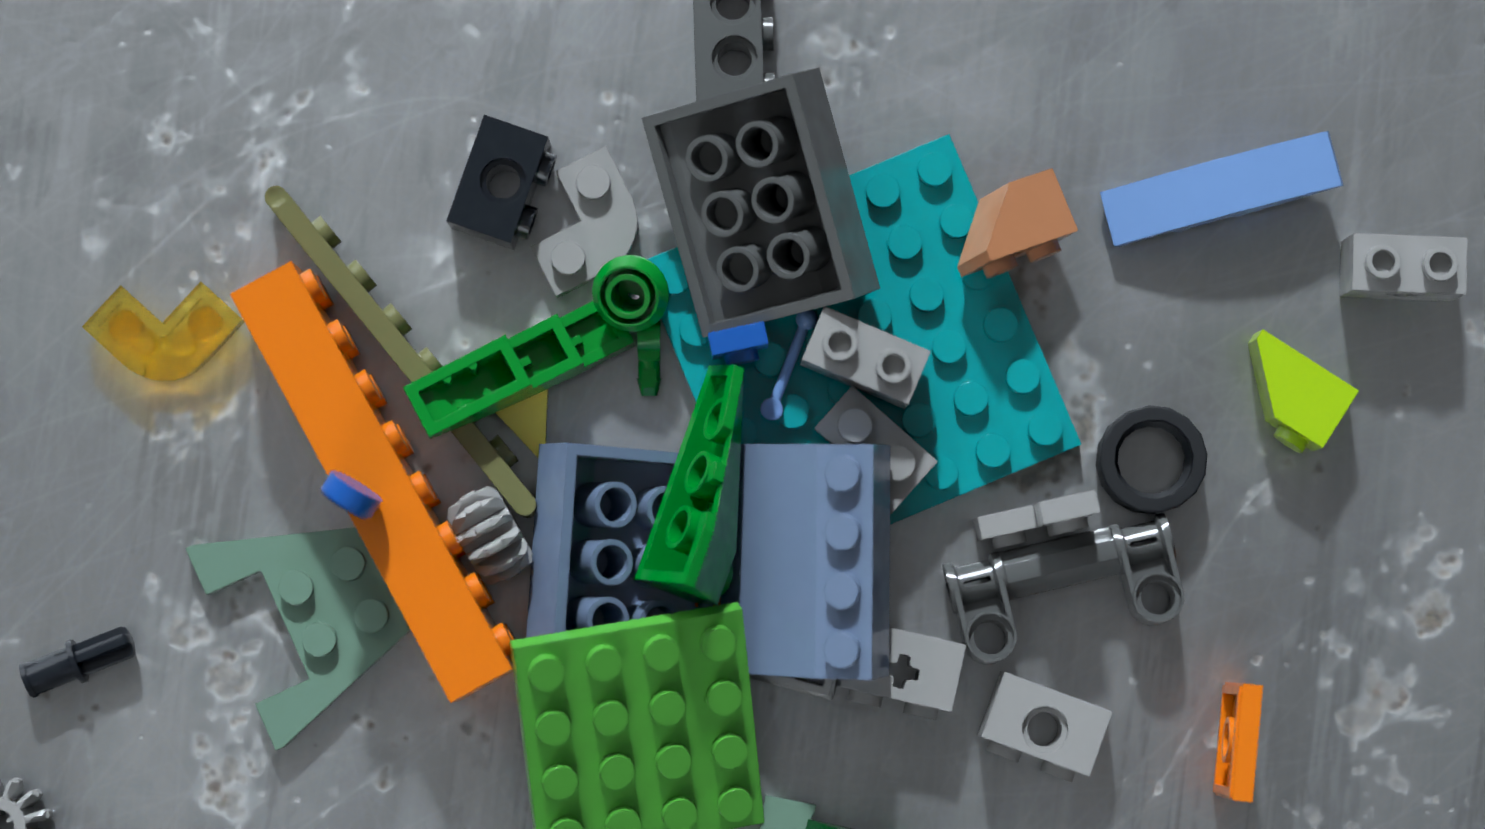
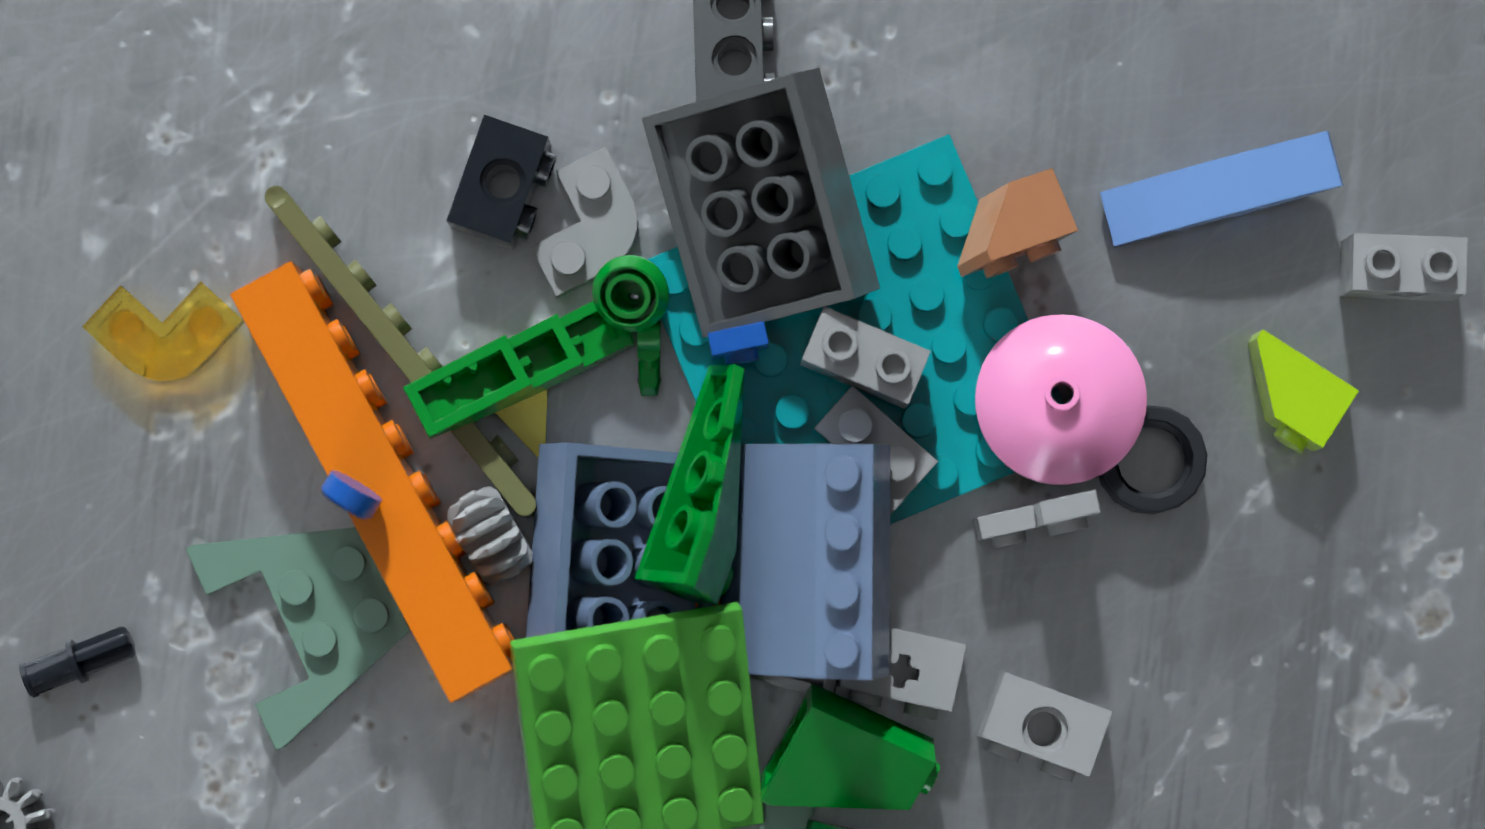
medium blue hinge [760,310,818,421] -> none
dark grey piece [942,513,1184,665] -> none
orange tile [1213,682,1263,802] -> none
none -> green slope [760,683,940,810]
none -> bright pink dish [975,315,1147,485]

